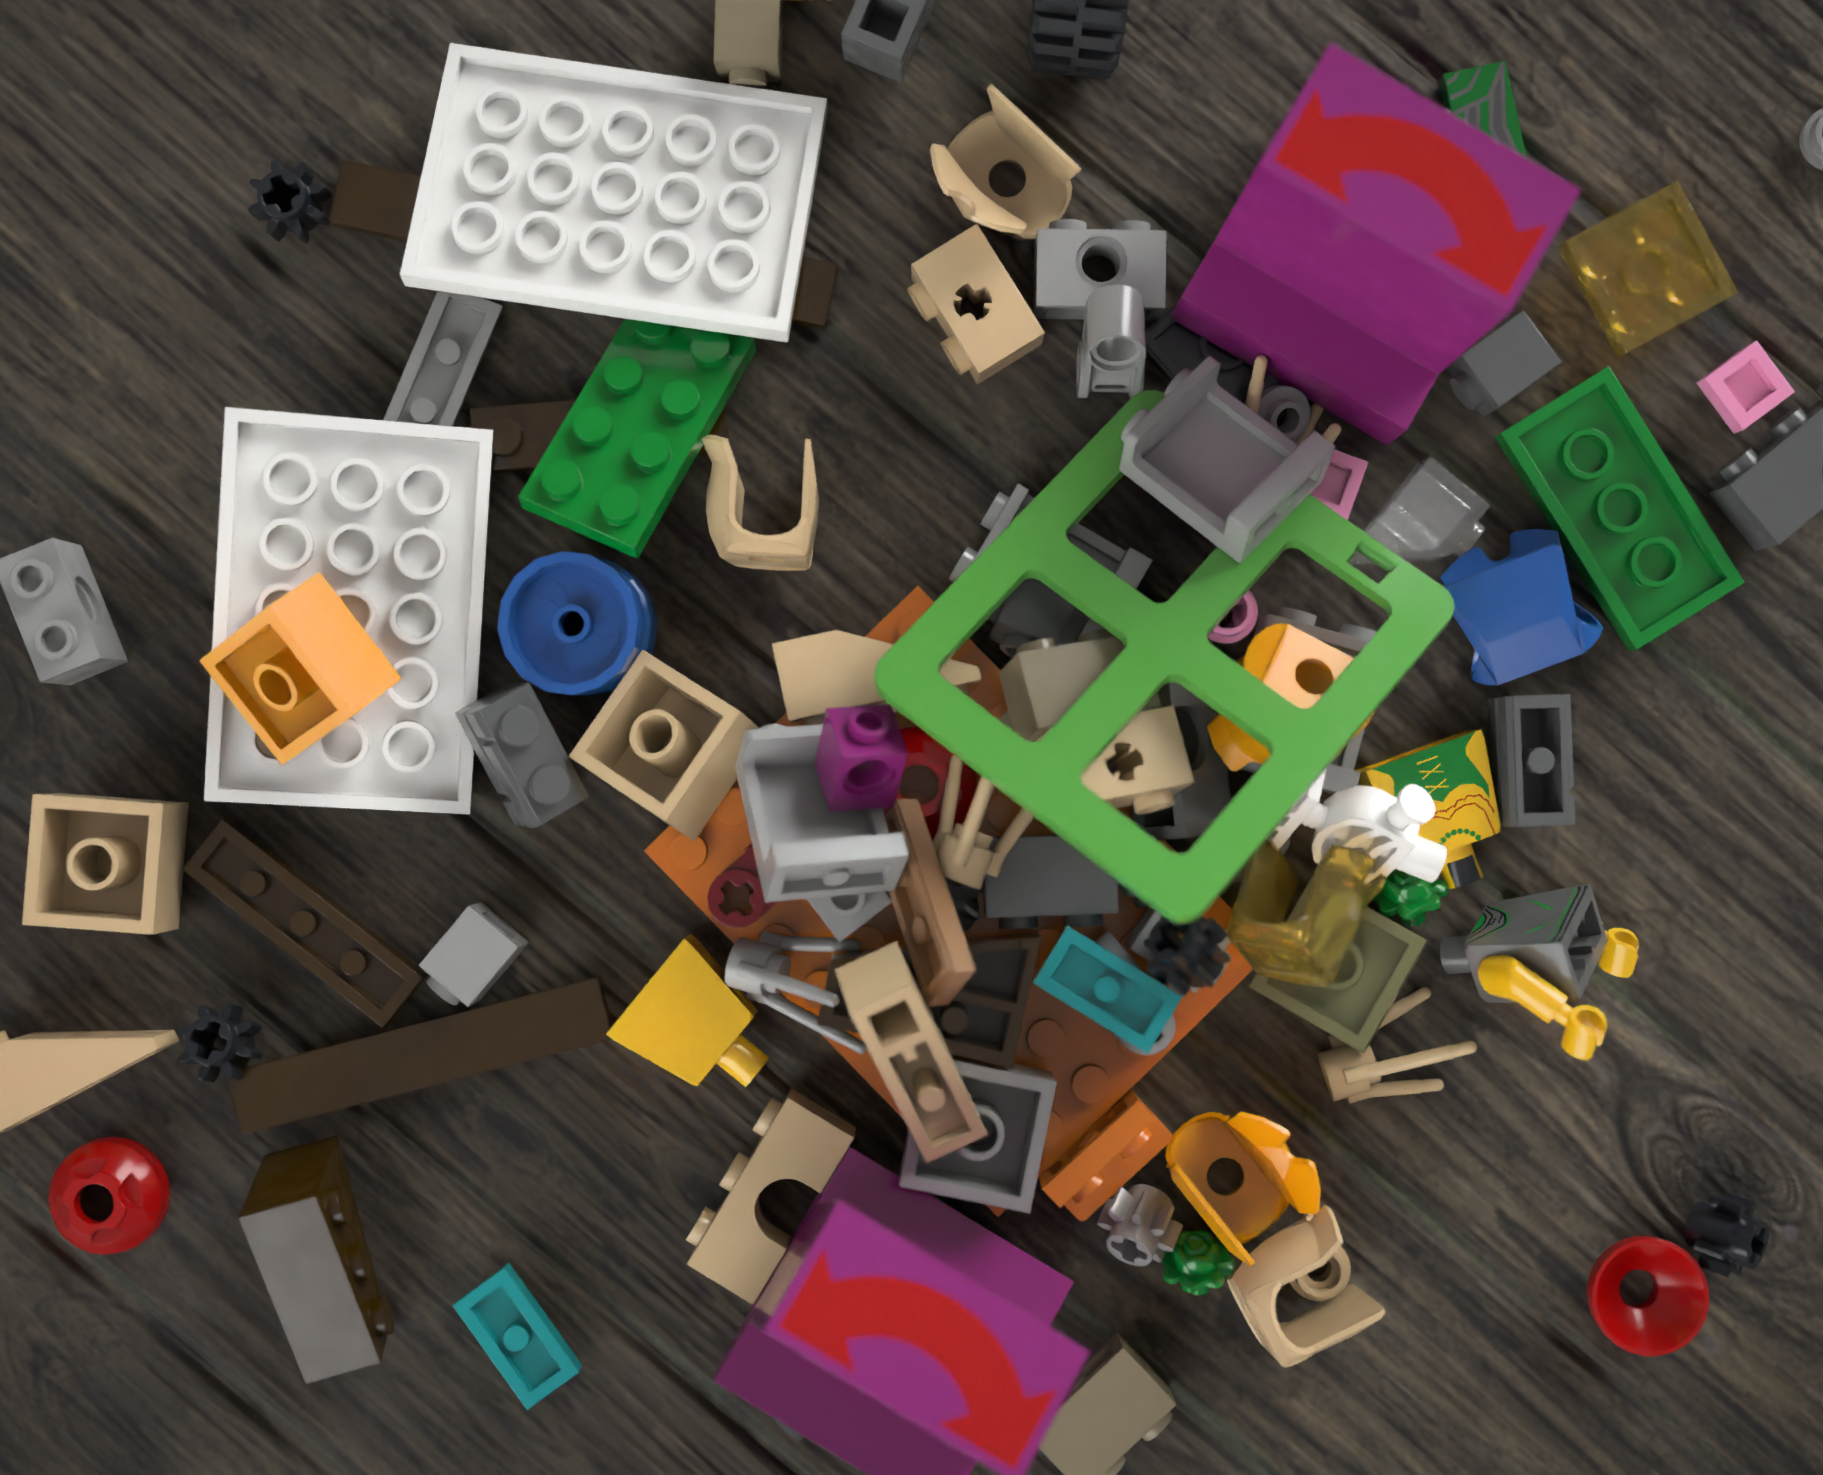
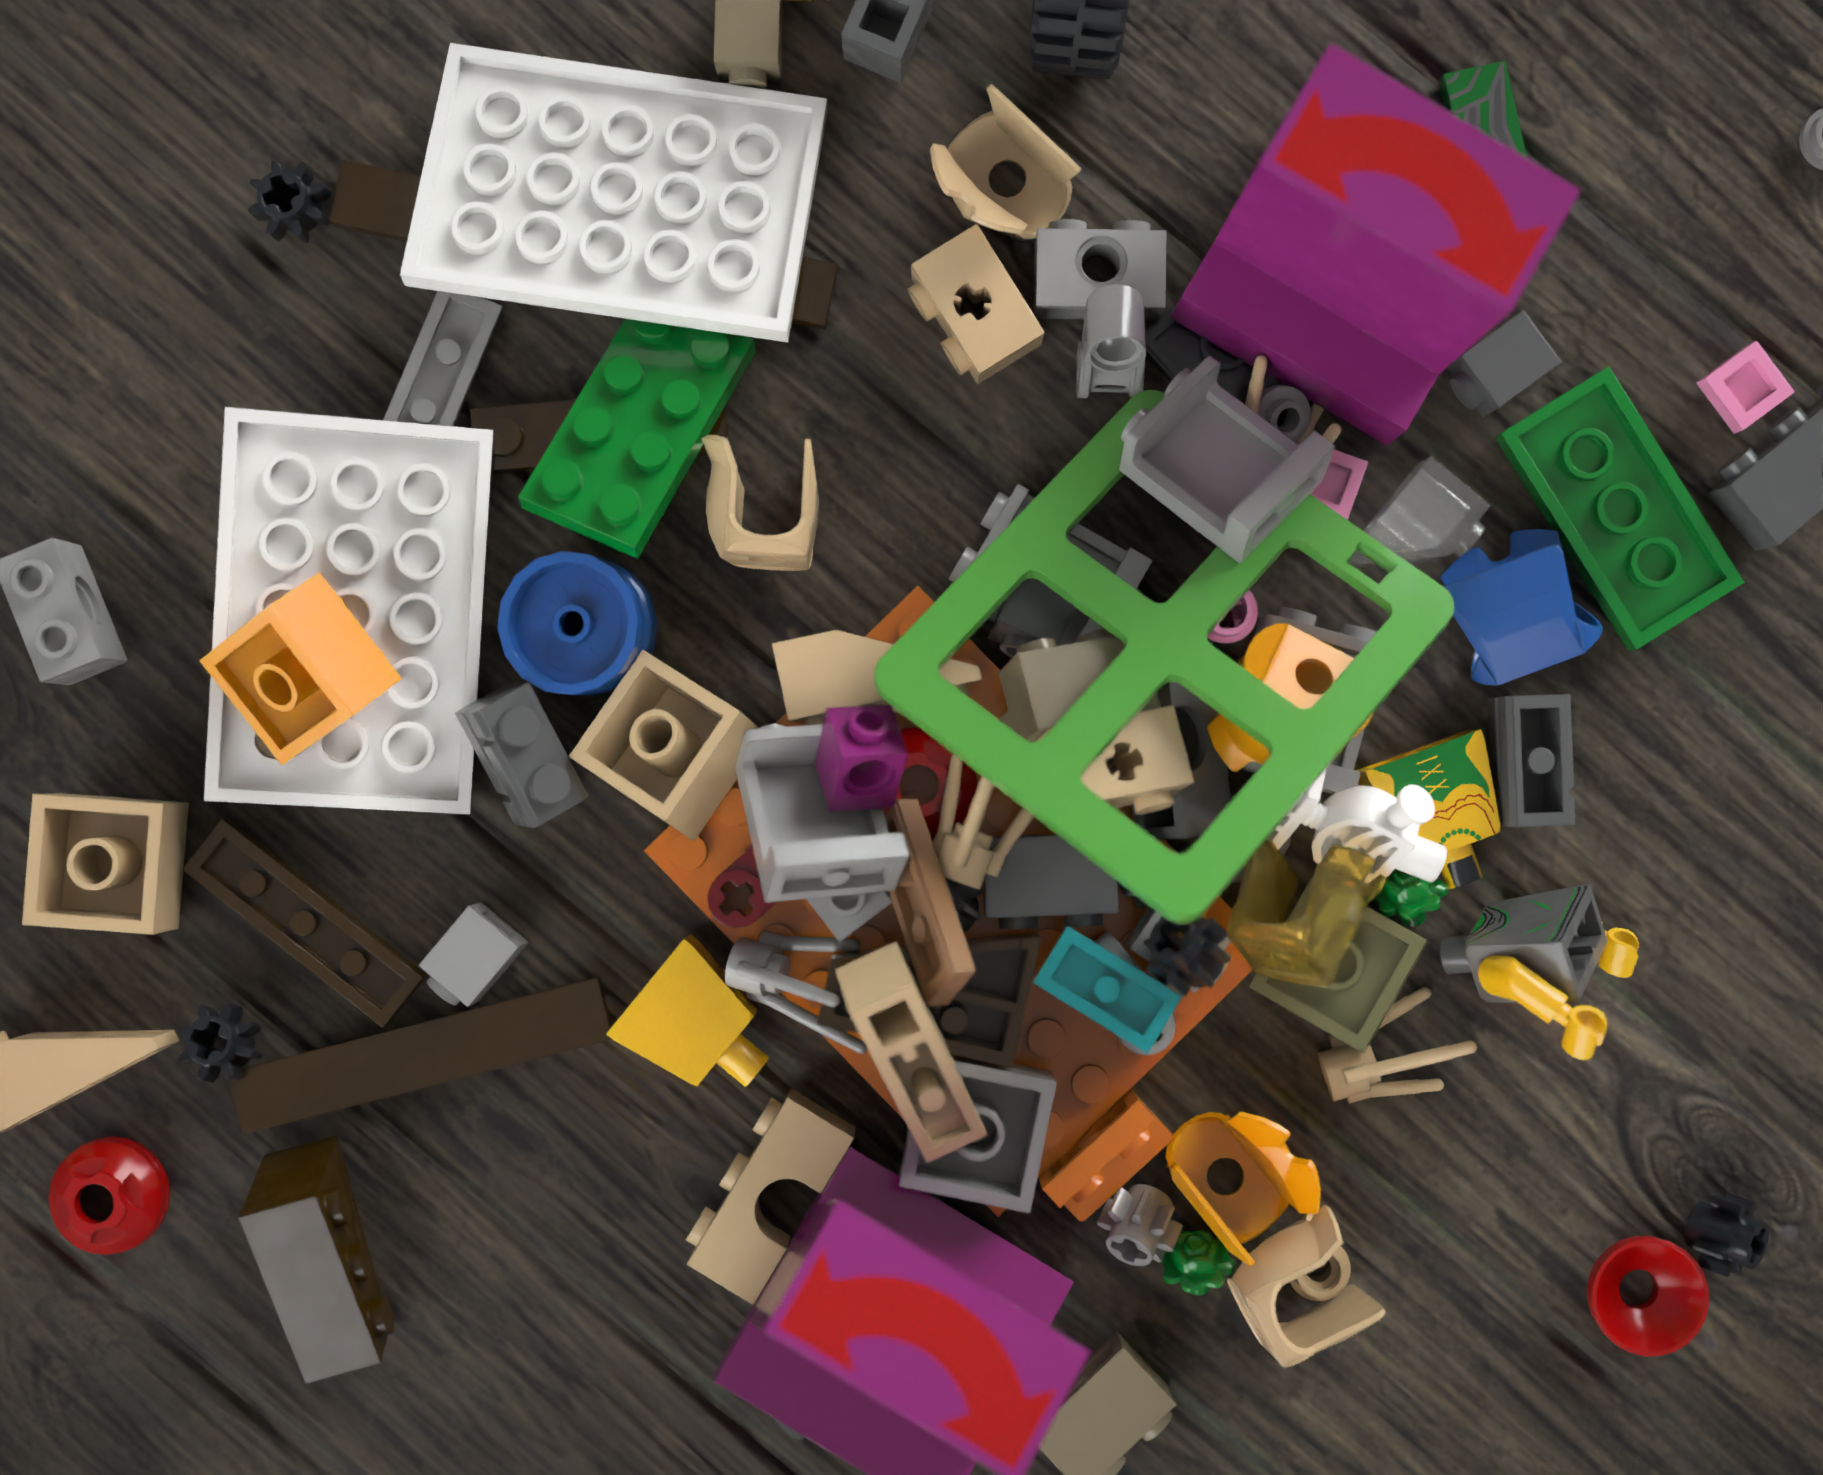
teal plate [452,1263,583,1410] -> none
clear yellow plate [1558,181,1738,357] -> none

